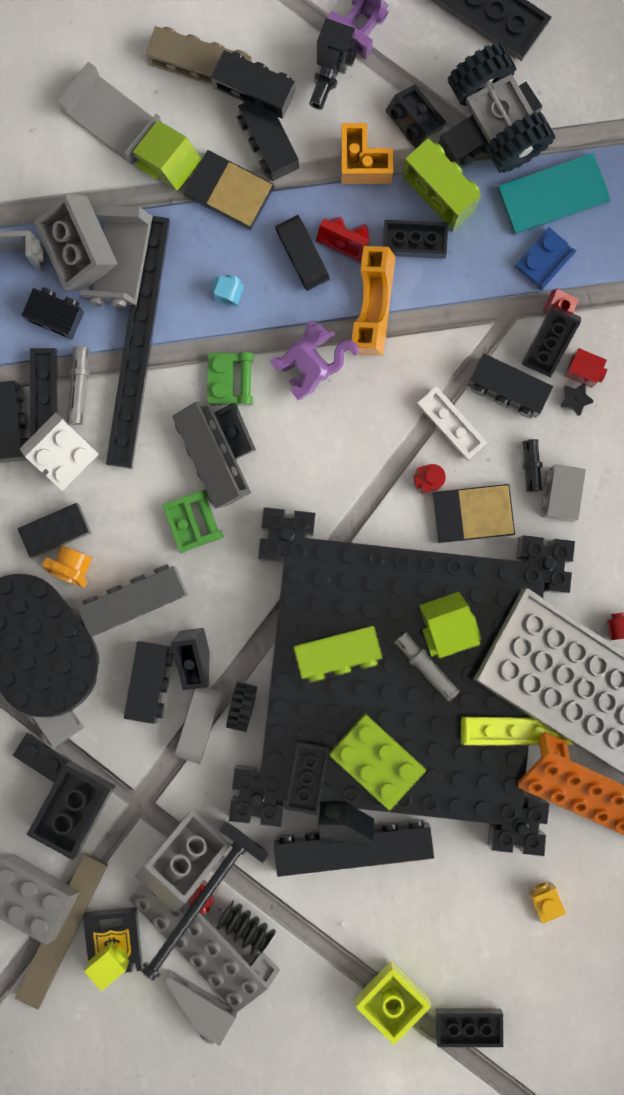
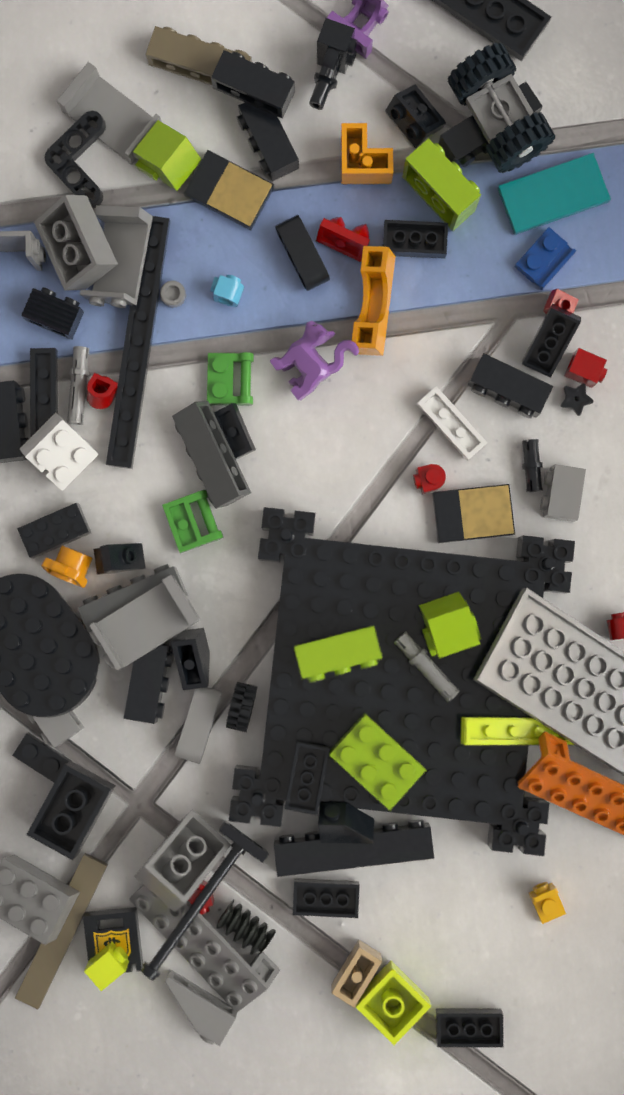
none -> black beam [44,111,106,208]
none -> red plate [87,373,118,409]
none -> light grey panel [89,575,201,670]
none -> black brick [93,543,146,575]
none -> light grey tile [160,281,186,308]
none -> black piece [293,879,360,918]
none -> tan brick [331,939,382,1007]

